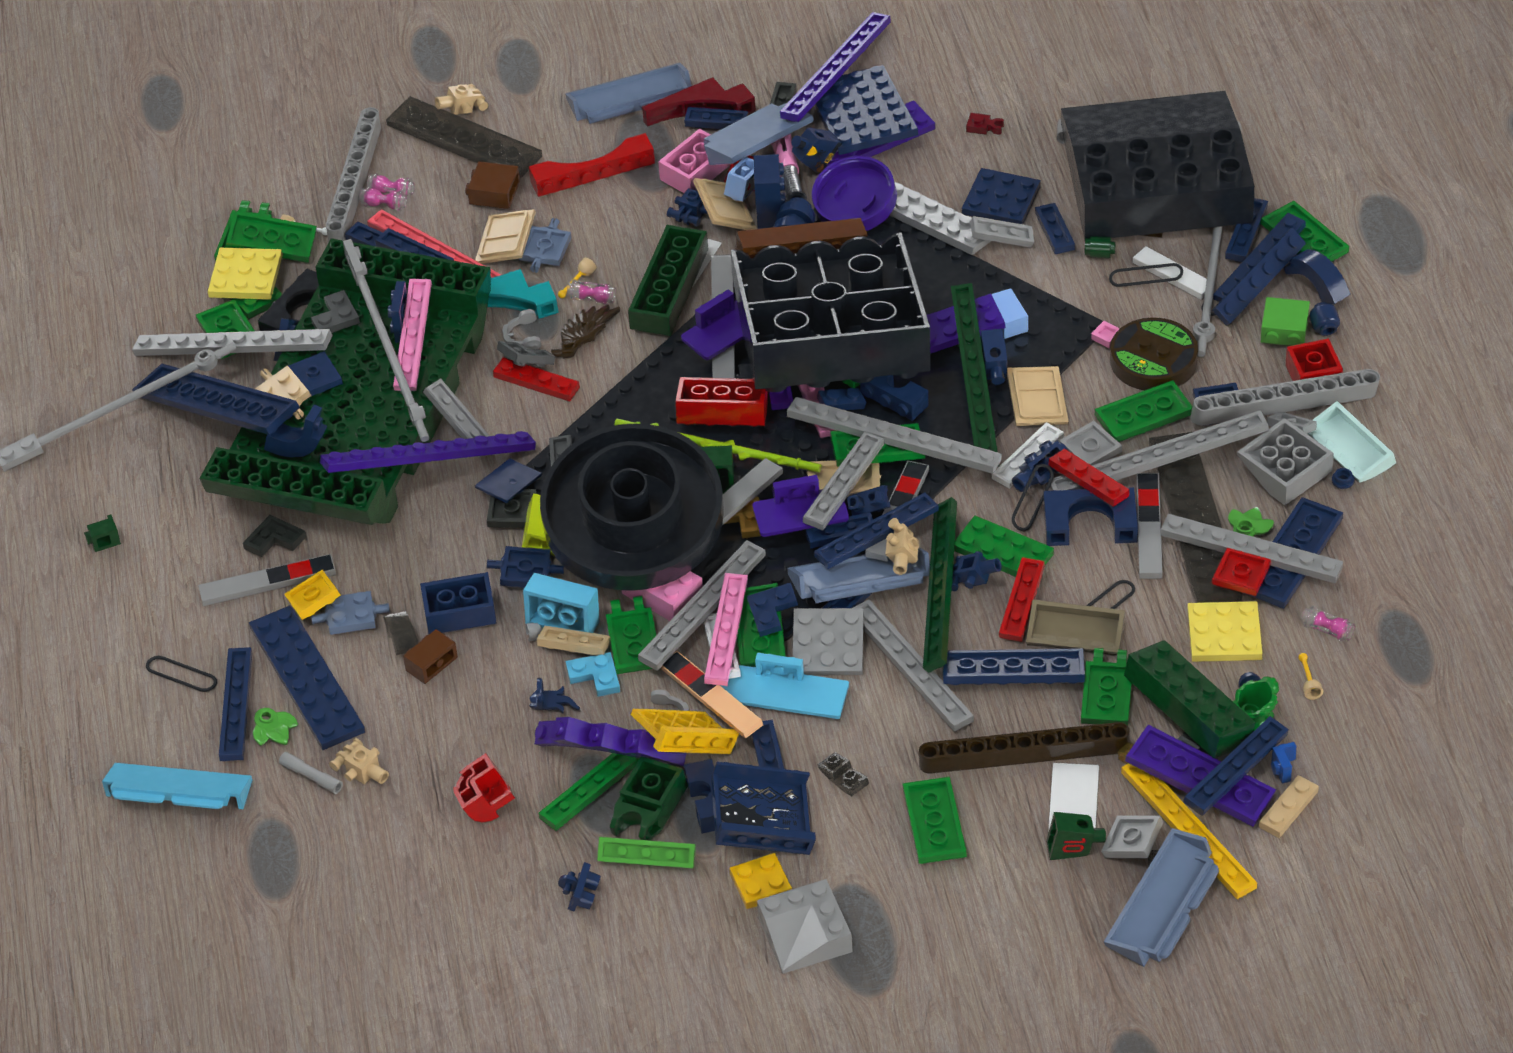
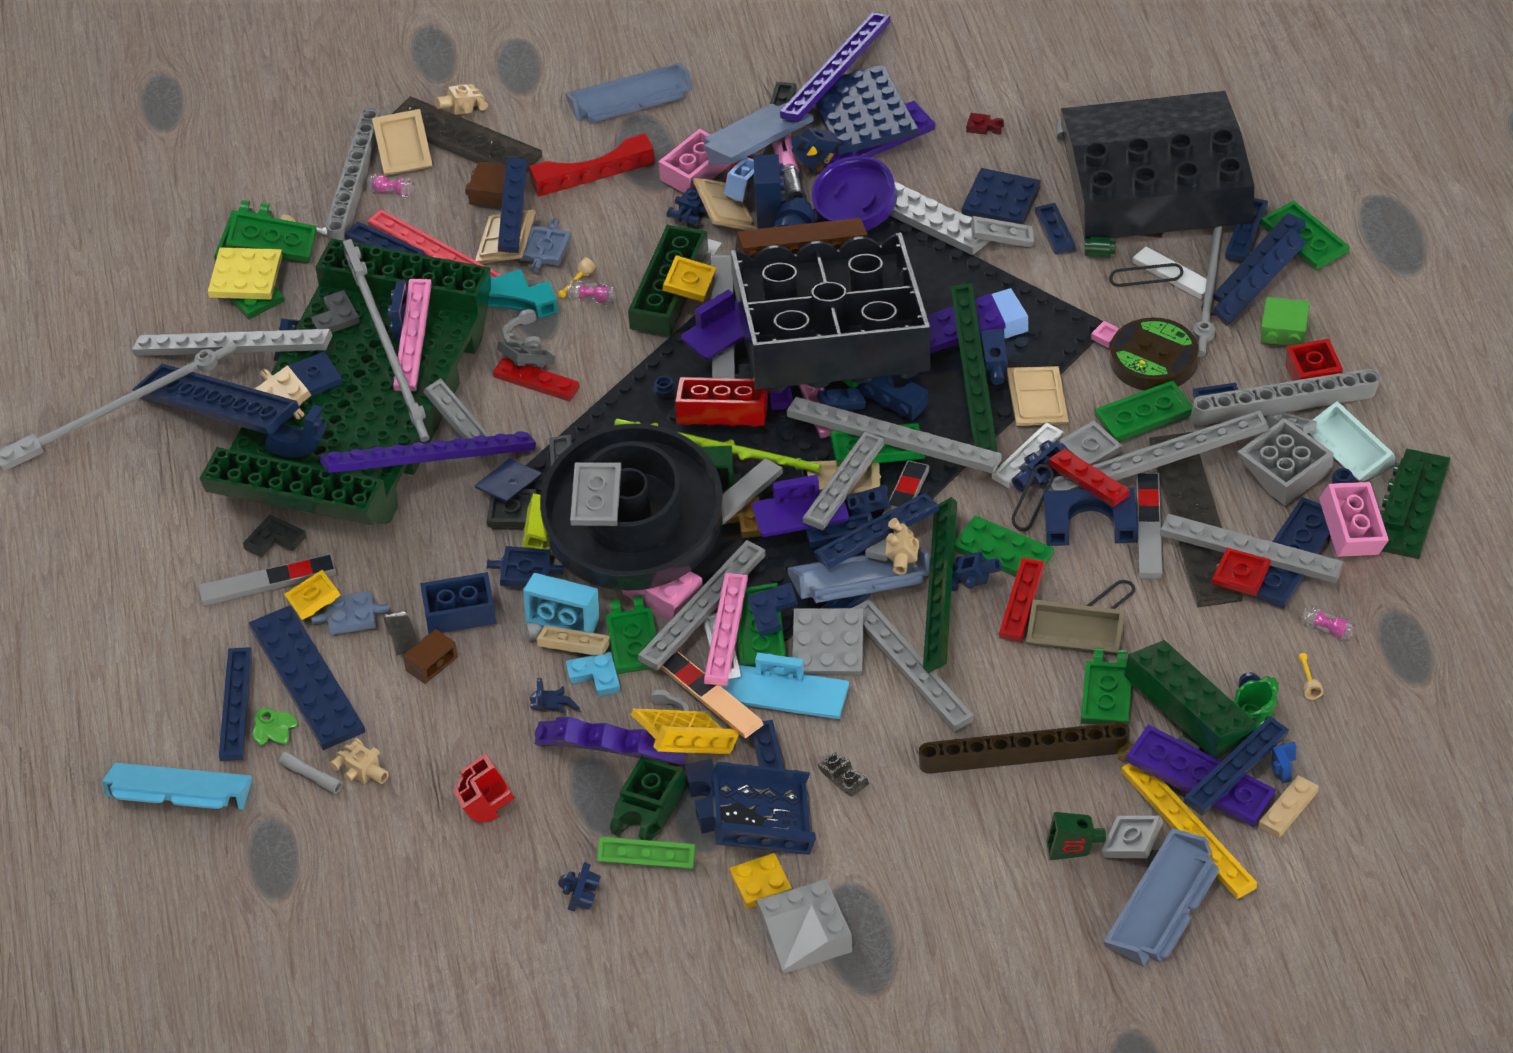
dark green brick [84,514,121,552] -> none
black piece [146,655,217,692] -> none
green plate [196,299,255,359] -> none
black arch [258,268,319,331] -> none
clear piece [359,187,407,212] -> none
dark blue plate [375,228,454,261] -> none
green plate [539,753,639,831] -> none
dark brown animal [551,305,620,358] -> none
dark red arch [642,77,756,127] -> none
dark blue plate [684,107,748,129] -> none
green plate [902,777,967,864] -> none
dark blue plate [943,648,1085,685] -> none
white sticker [1048,763,1099,832] -> none
light yellow plate [1187,601,1262,662] -> none
bright green plate [1228,507,1274,537] -> none
dark blue arch [1283,249,1351,304] -> none
dark blue head [1309,302,1340,336] -> none
none -> tan piece [372,109,433,176]
none -> dark blue plate [497,157,527,253]
none -> light grey plate [570,463,621,526]
none -> dark blue plate [653,376,675,396]
none -> yellow plate [663,256,717,302]
none -> bright pink brick [1319,482,1389,557]
none -> dark green plate [1380,448,1450,559]

